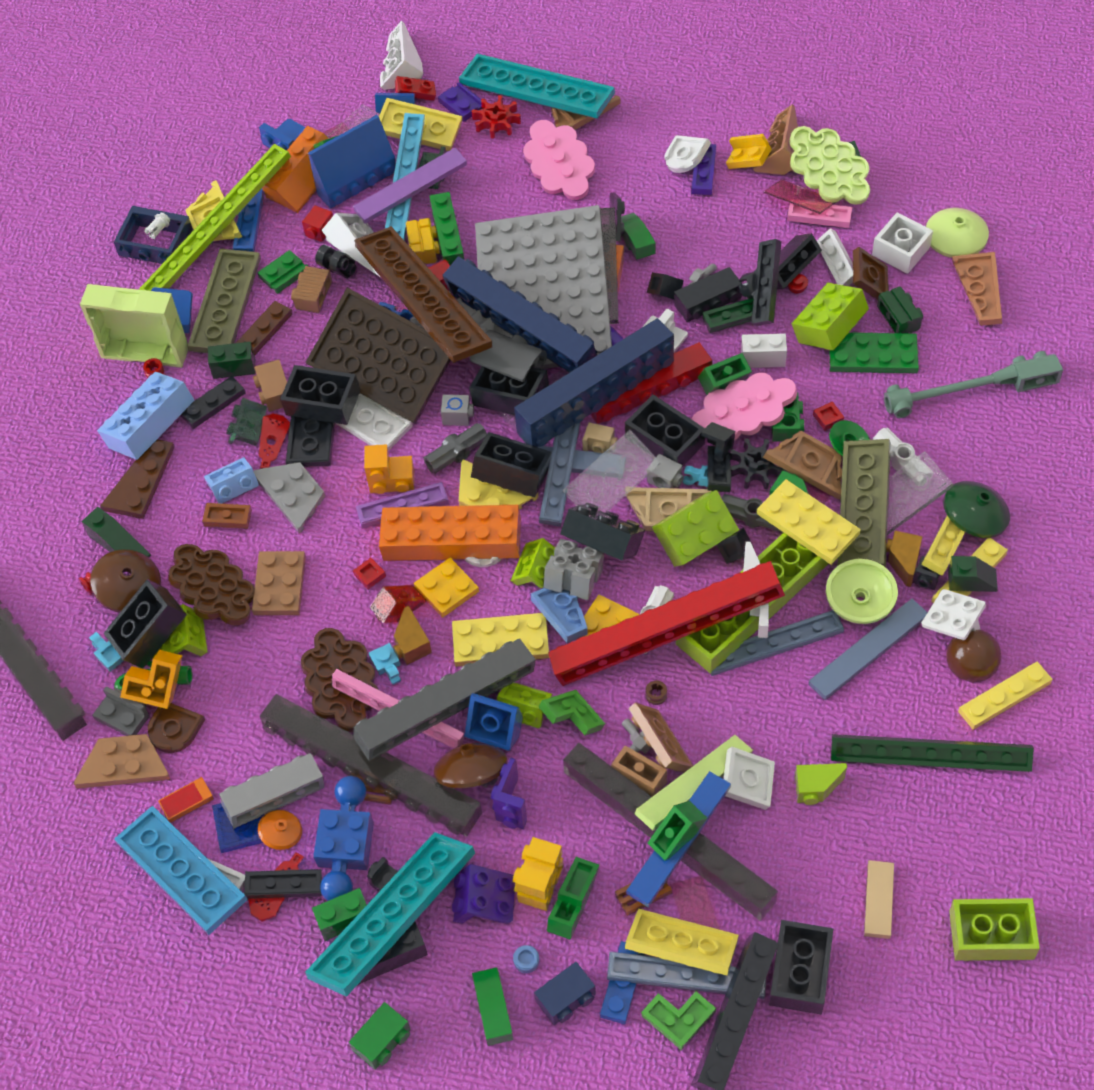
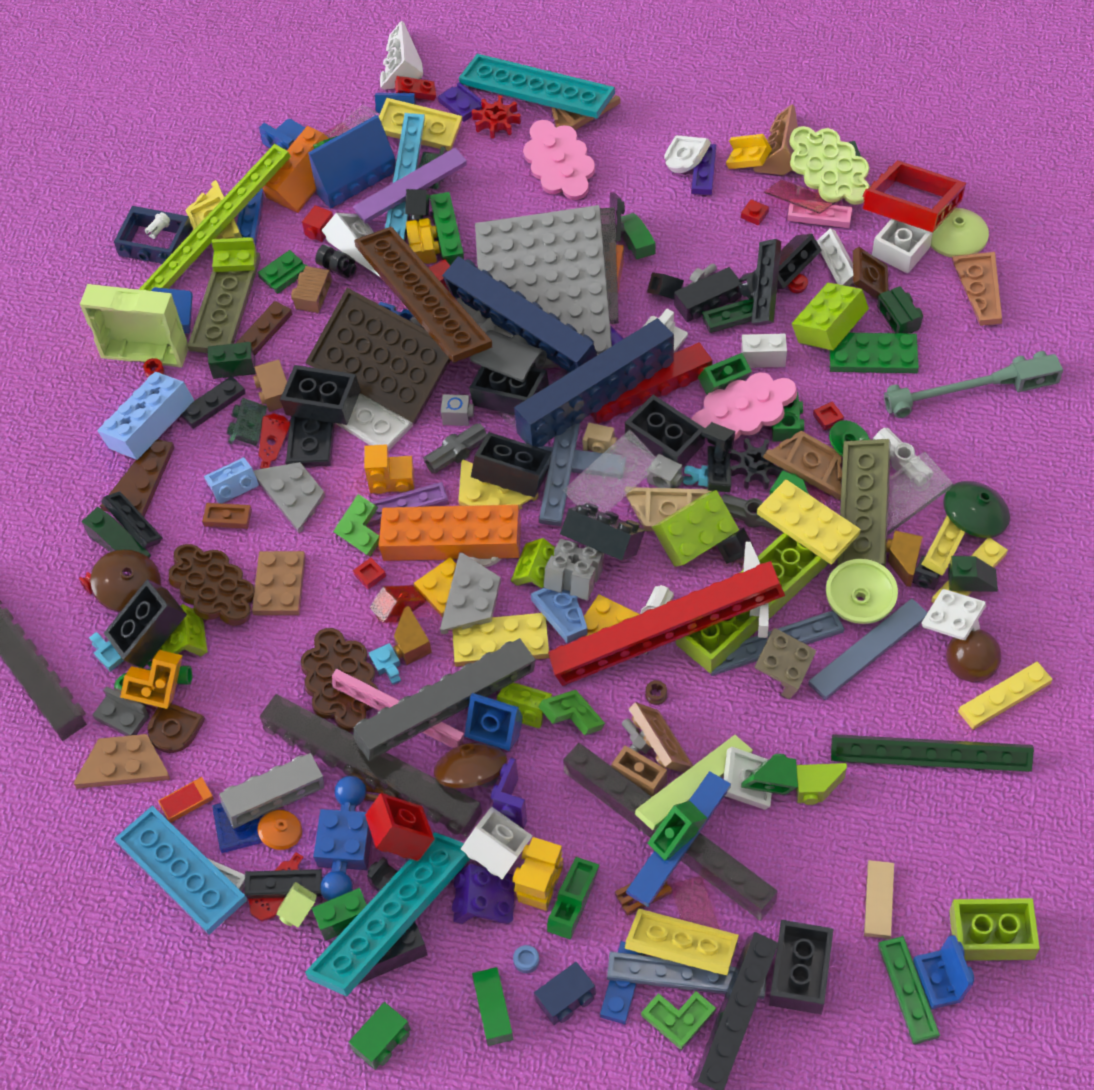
none -> black tile [101,491,162,549]
none -> lime bracket [212,237,257,272]
none -> yellowish green brick [276,882,317,928]
none -> bright green plate [333,494,380,556]
none -> red brick [365,793,434,861]
none -> black brick [405,189,430,220]
none -> light grey wing [440,553,501,634]
none -> white brick [461,807,532,879]
none -> red plate [741,199,769,226]
none -> green slope [741,754,798,795]
none -> dark tan bracket [755,628,817,700]
none -> red window [862,160,966,233]
none -> green tile [878,936,940,1045]
none -> blue bracket [913,935,974,1010]

